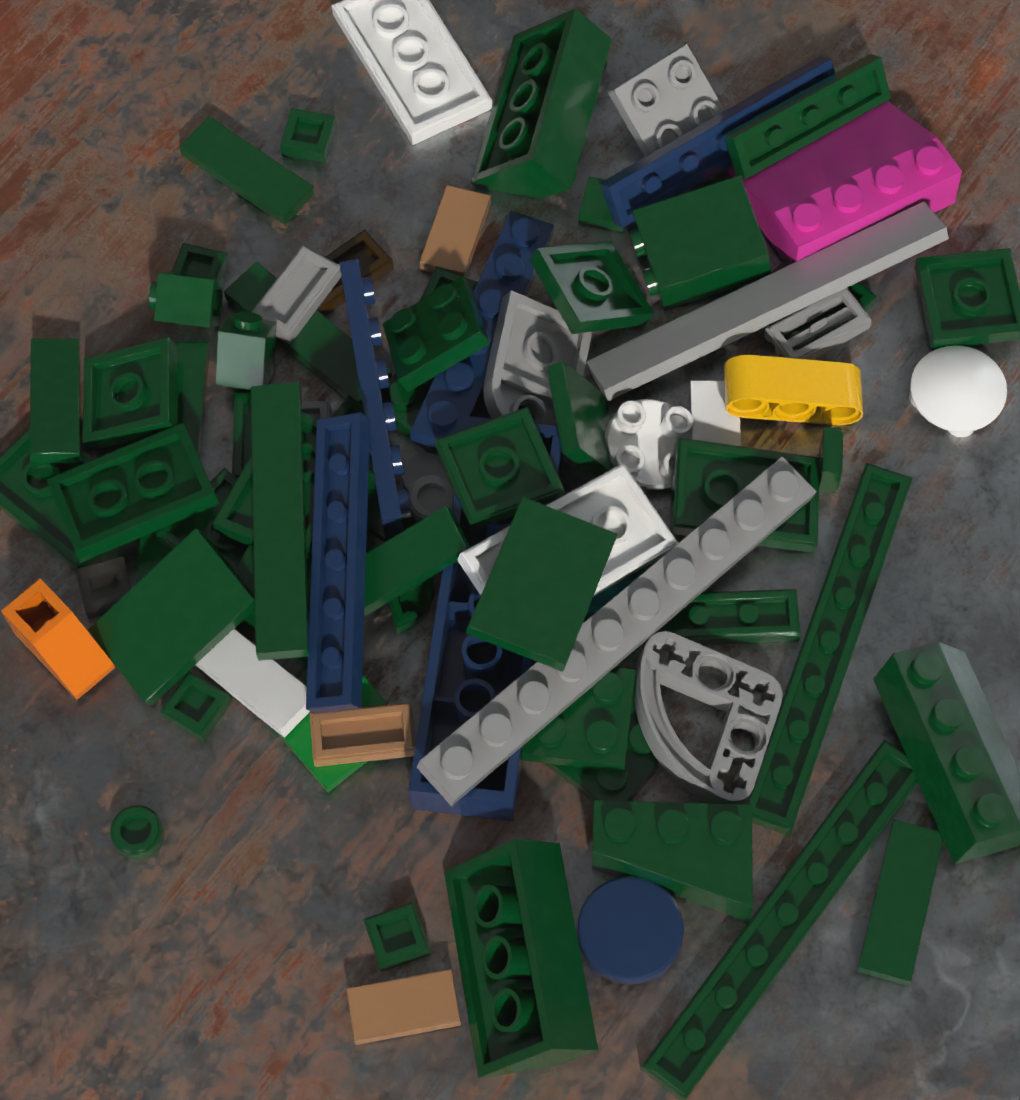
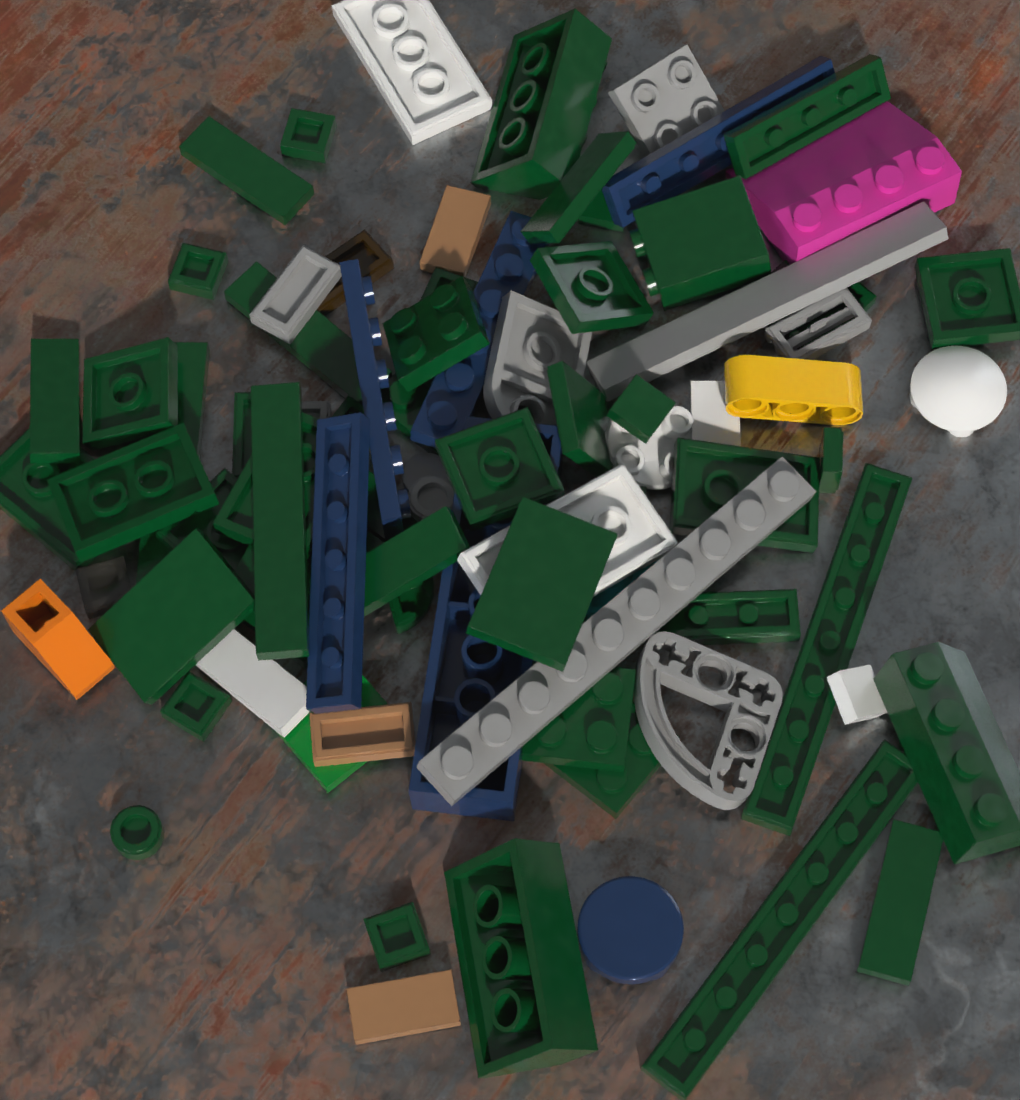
dark green brick [149,272,225,328] -> none
brick [216,312,277,390] -> none
dark green wedge [592,800,753,924] -> none
none -> dark green tile [520,131,637,243]
none -> dark green tile [607,374,676,444]
none -> white tile [827,664,887,725]

